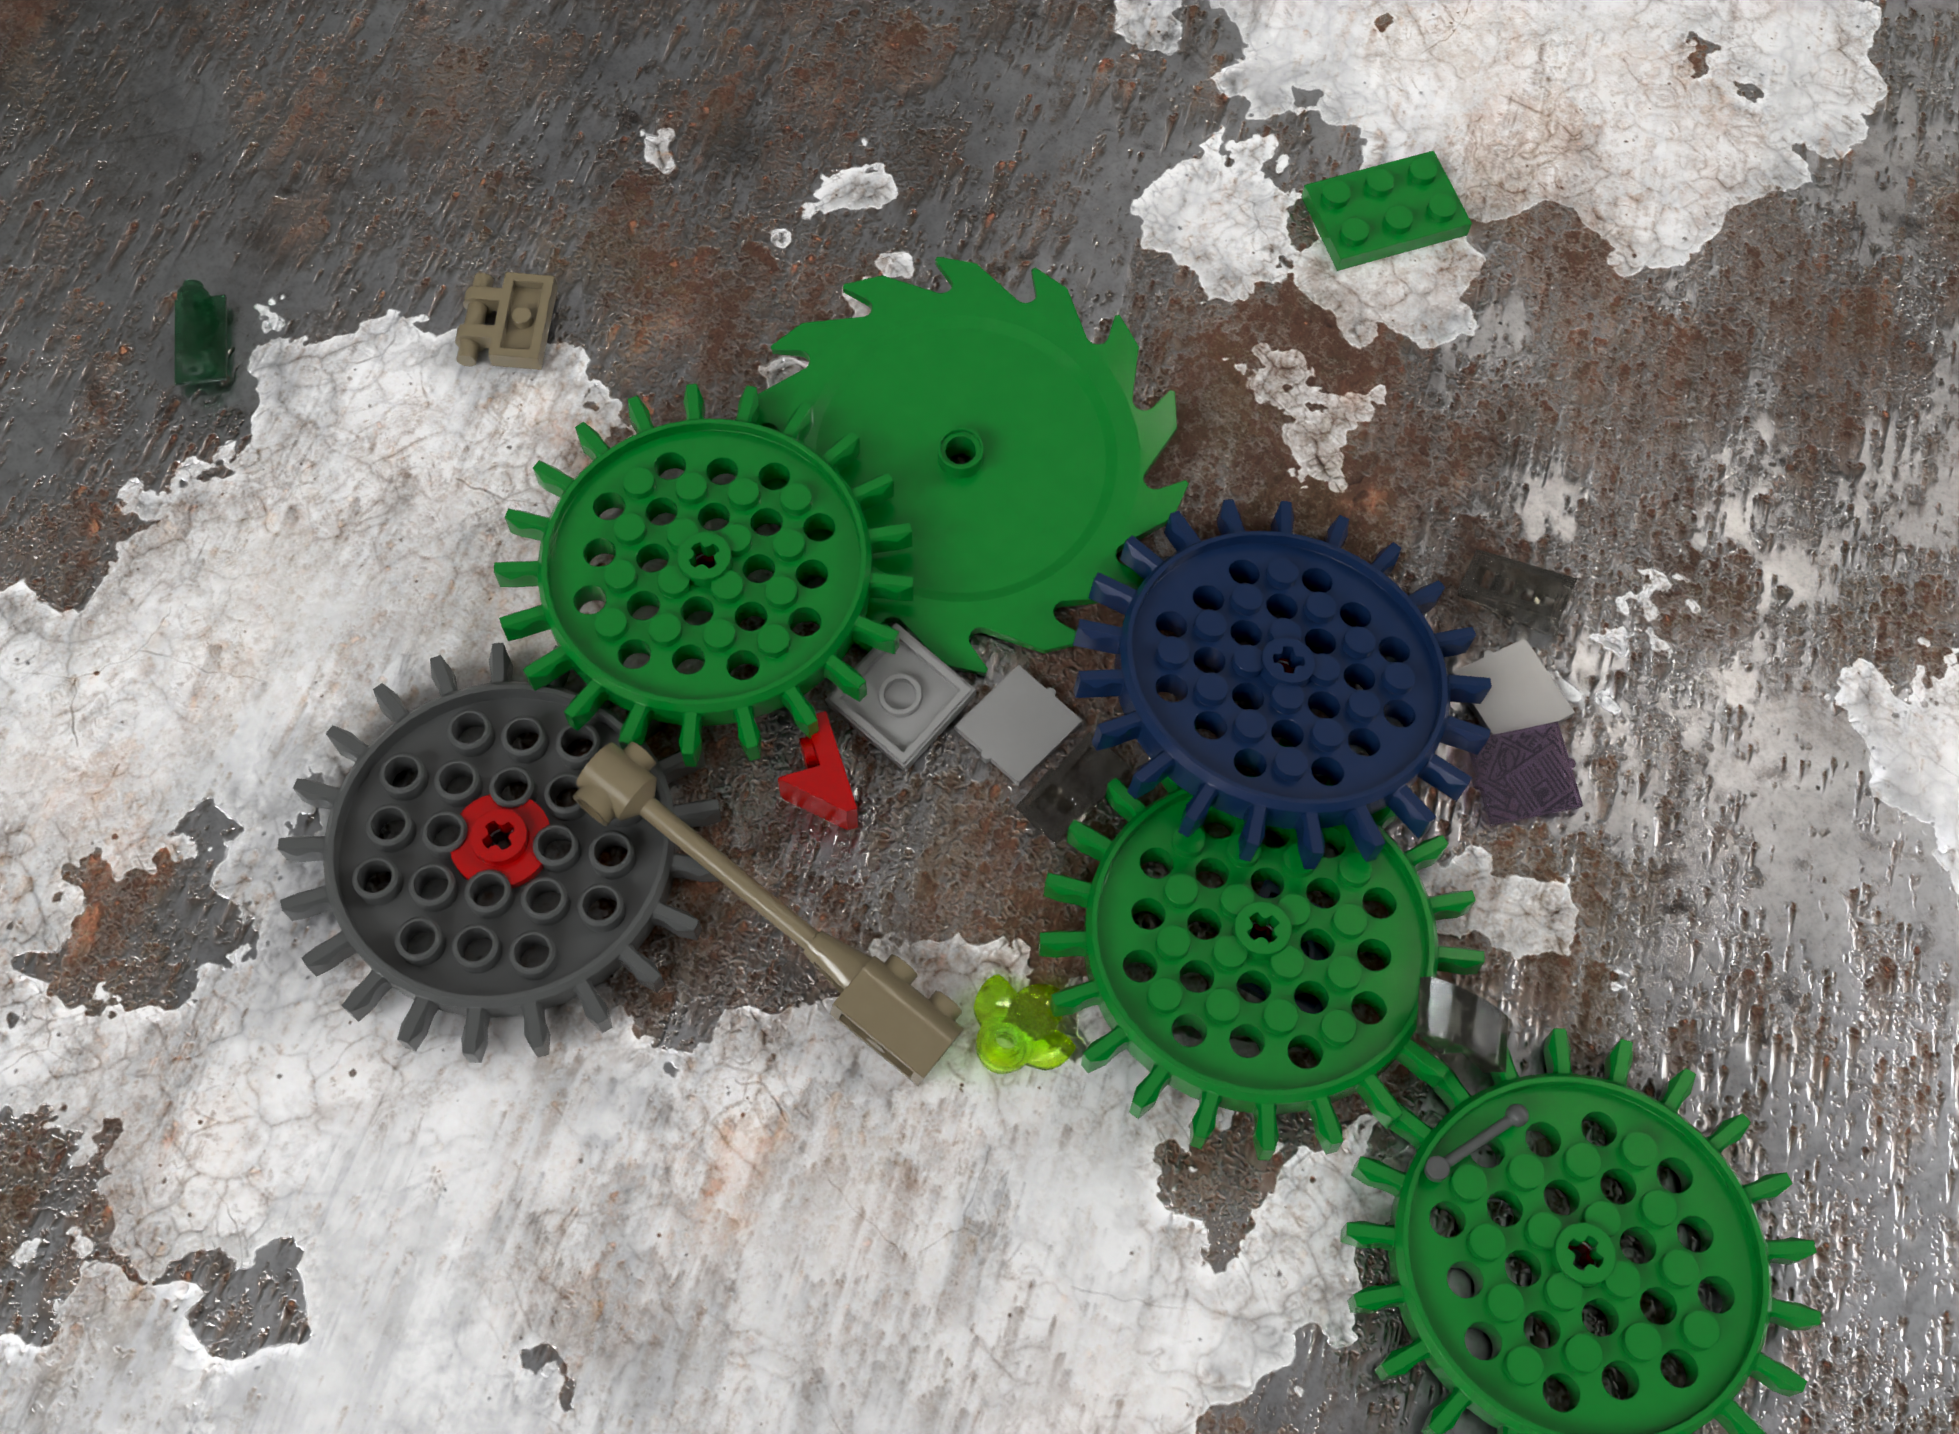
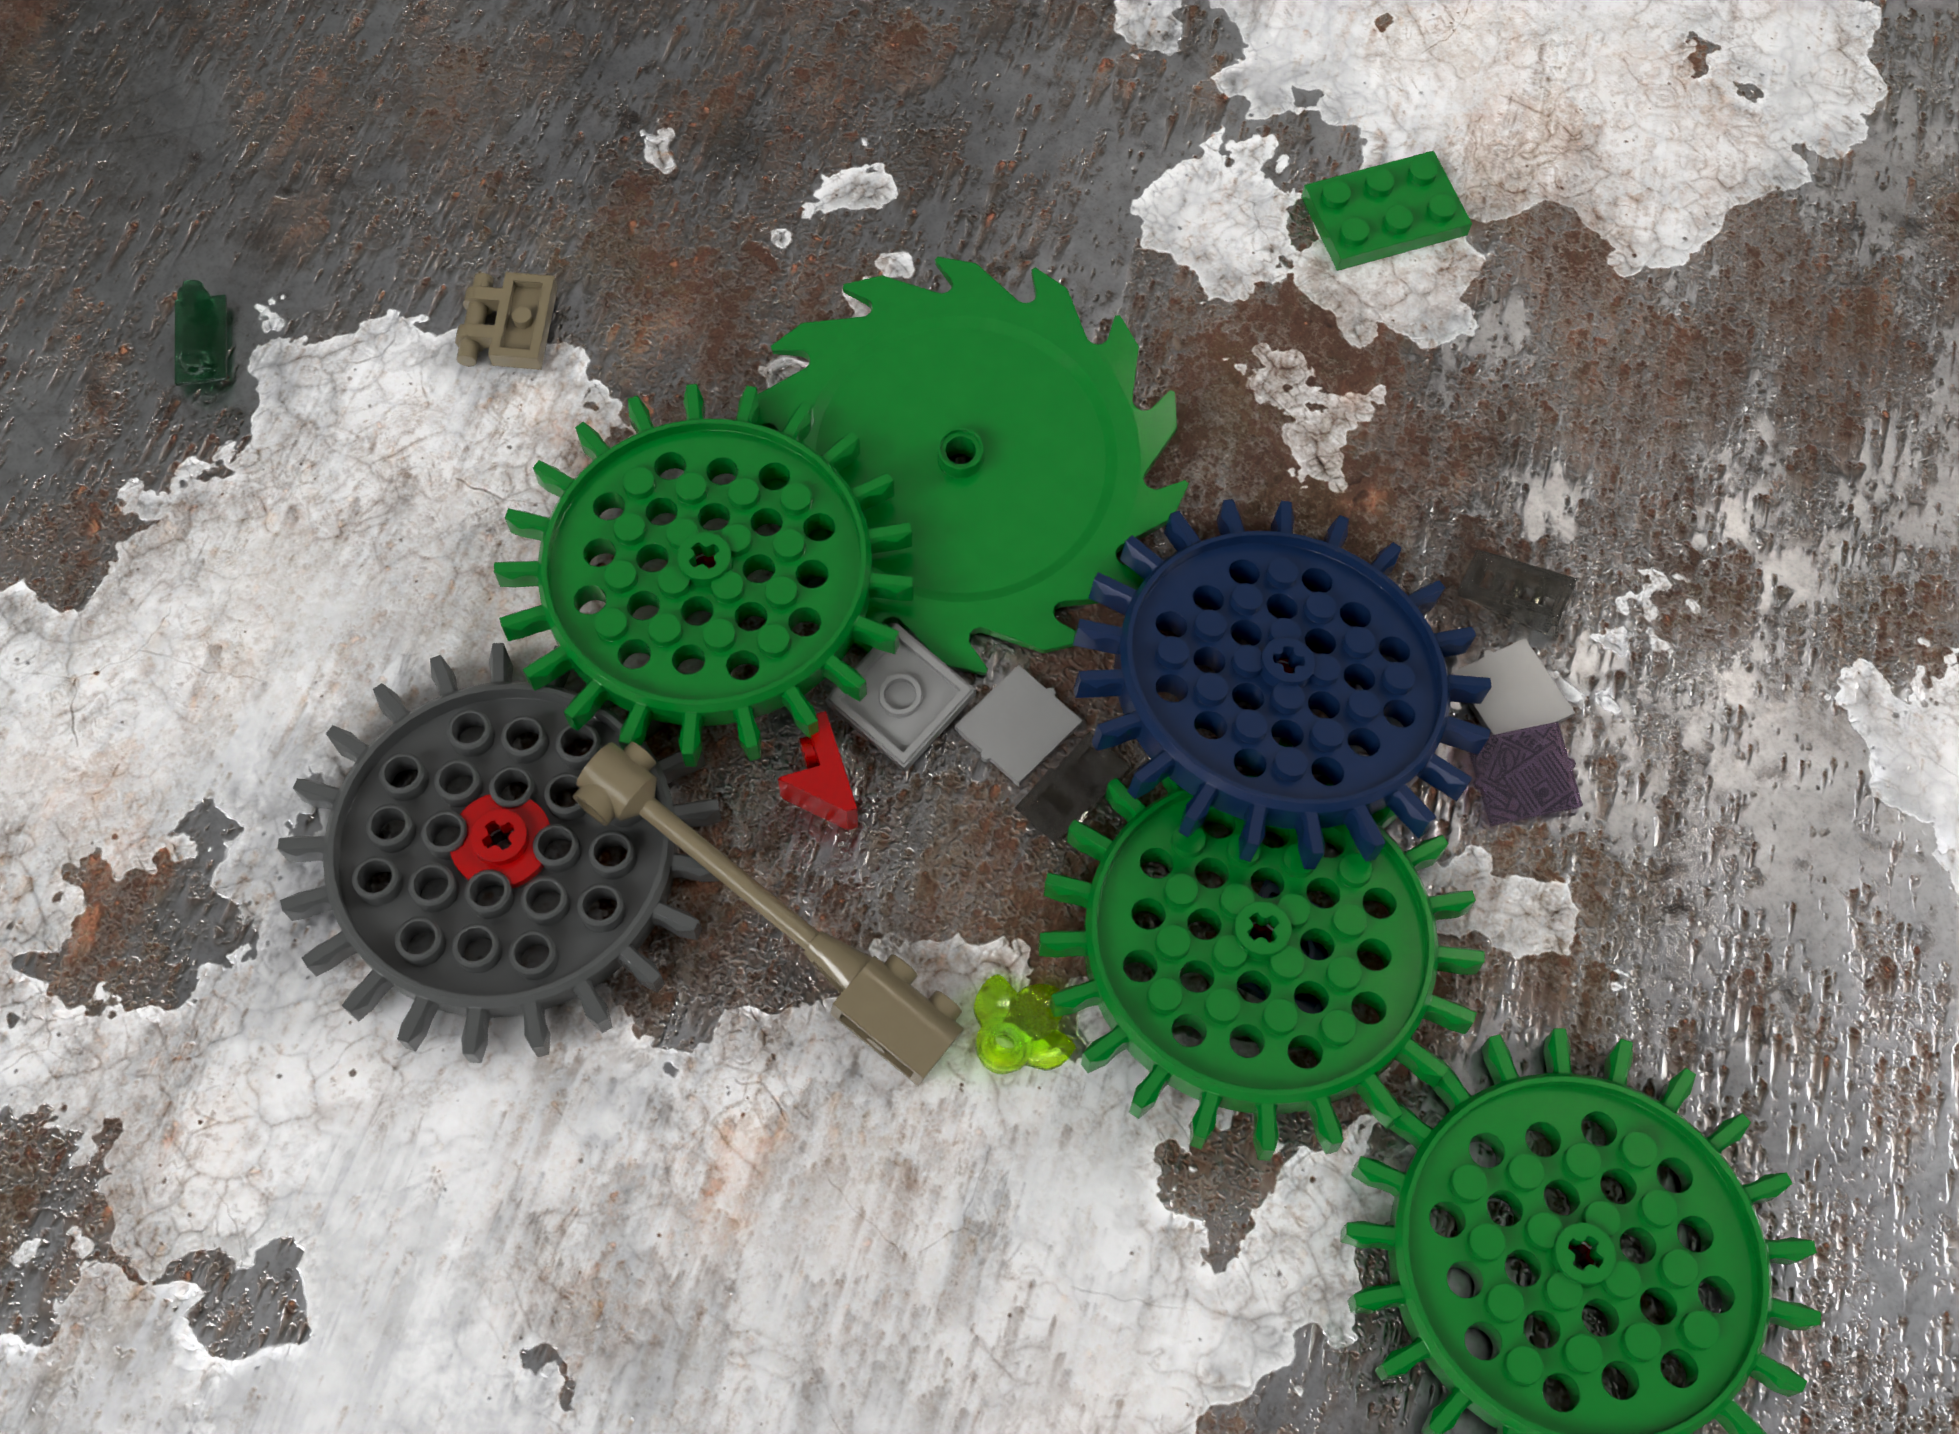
clear smoke slope [1416,976,1508,1073] -> none
dark grey hinge [1424,1104,1529,1182] -> none

